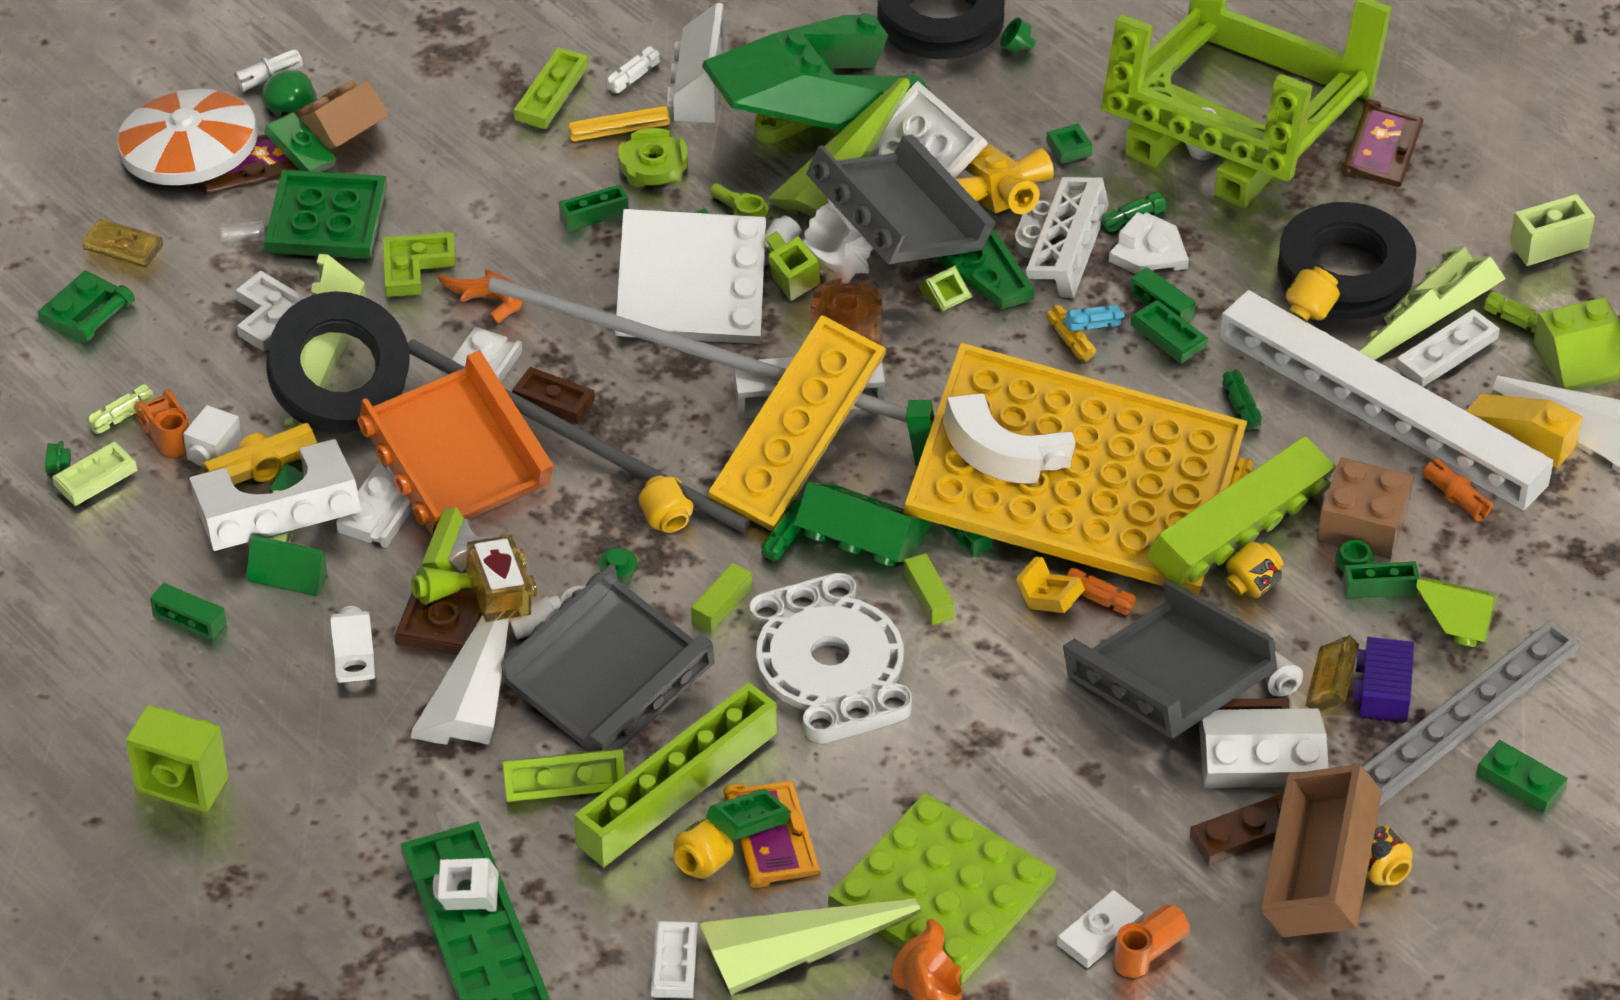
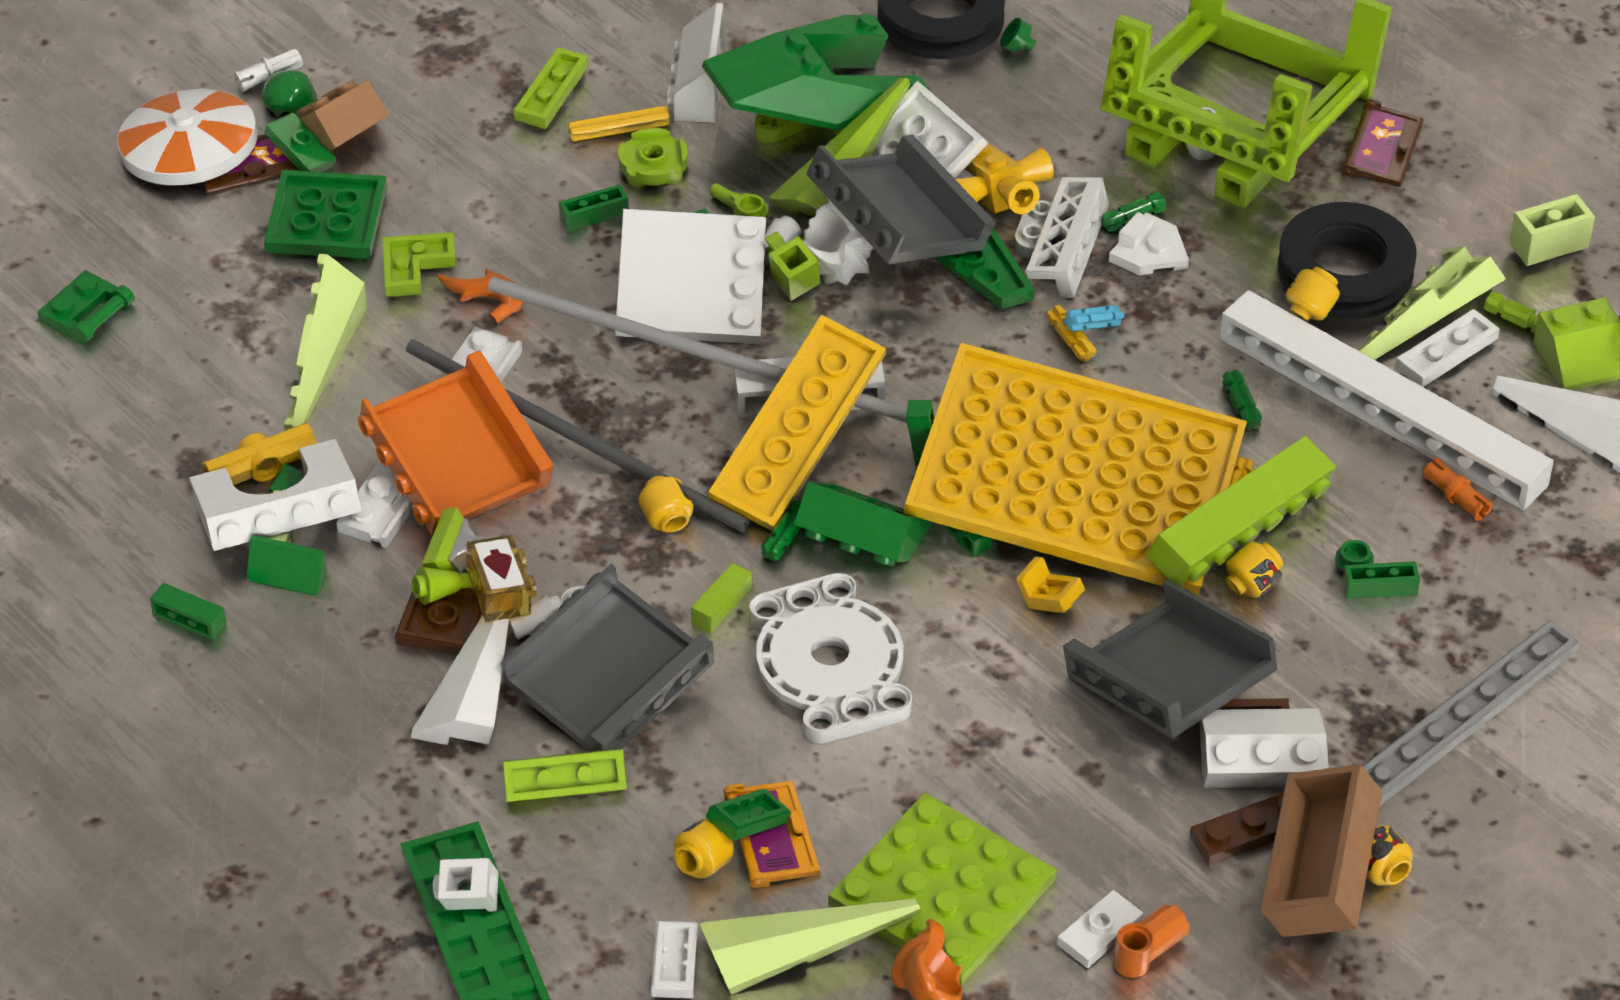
green plate [45,441,71,474] -> none
yellowish green plate [52,441,138,506] -> none
clear yellow plate [82,218,163,268] -> none
yellowish green axle [87,384,155,434] -> none
lime brick [126,705,229,813] -> none
orange piece [134,389,189,458] -> none
white brick [183,405,242,466] -> none
clear pin [220,219,265,247] -> none
white plate [236,270,306,352] -> none
black tyre [266,291,410,433] -> none
white bracket [330,606,375,683] -> none
reddish brown plate [512,367,595,424] -> none
lime brick [574,682,777,868] -> none
green plate [599,548,637,583] -> none
white axle [605,46,660,94] -> none
clear orange brick [810,278,883,345] -> none
lime piece [904,553,954,626] -> none
lime slope [919,266,972,313] -> none
white arch [943,394,1076,483] -> none
green plate [1046,123,1093,164] -> none
orange axle [1066,568,1136,616] -> none
green piece [1130,267,1196,322] -> none
green plate [1130,300,1208,363] -> none
white cone [1265,651,1303,697] -> none
clear yellow plate [1305,635,1360,712] -> none
medium nougat brick [1317,457,1414,559] -> none
dark purple brick [1353,636,1414,724] -> none
lime slope [1416,577,1498,647] -> none
yellow slope [1466,394,1583,469] -> none
green plate [1476,740,1568,813] -> none

